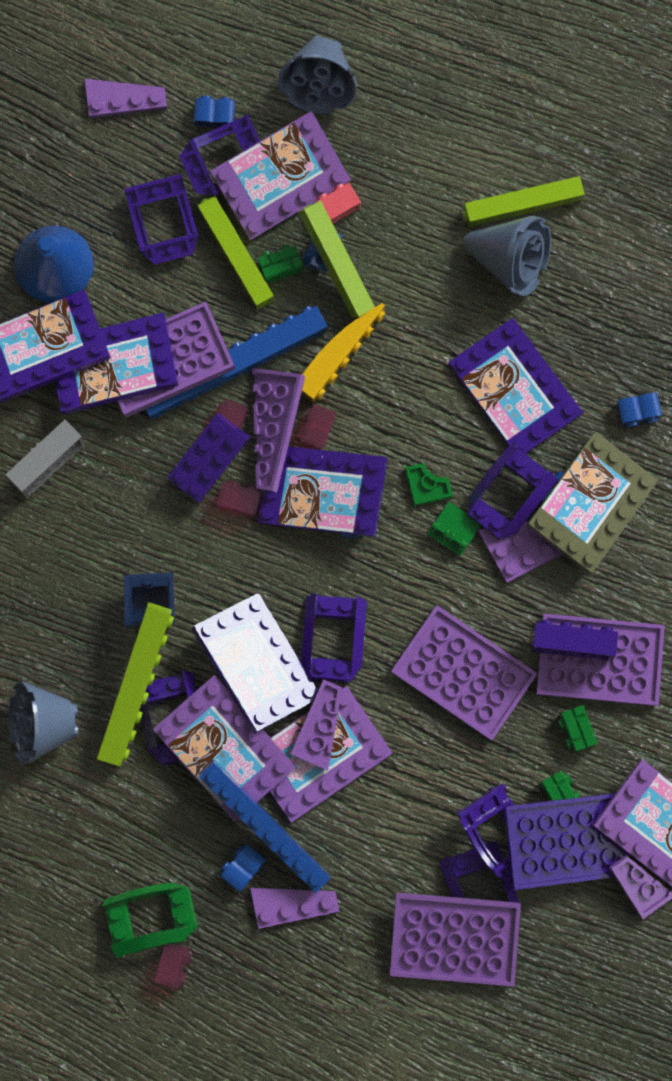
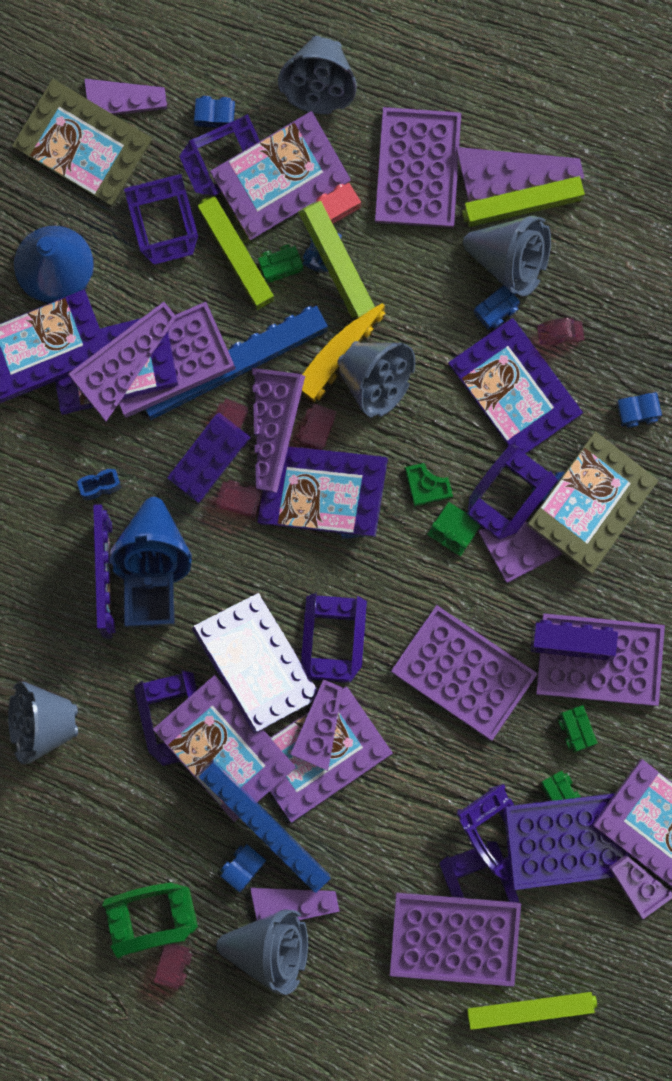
light grey brick [5,420,85,499] -> none
lime brick [97,602,174,767] -> none
none -> plate [12,79,153,207]
none -> medium lavender wing [68,302,176,422]
none -> blue brick [77,469,121,500]
none -> dark purple plate [93,505,116,639]
none -> blue cone [109,497,192,583]
none -> sand blue cone [216,909,308,995]
none -> sand blue cone [337,341,415,417]
none -> medium lavender plate [375,107,461,228]
none -> medium lavender wing [456,147,584,202]
none -> lime brick [467,992,597,1030]
none -> blue brick [473,285,520,331]
none -> clear pink brick [537,318,585,346]

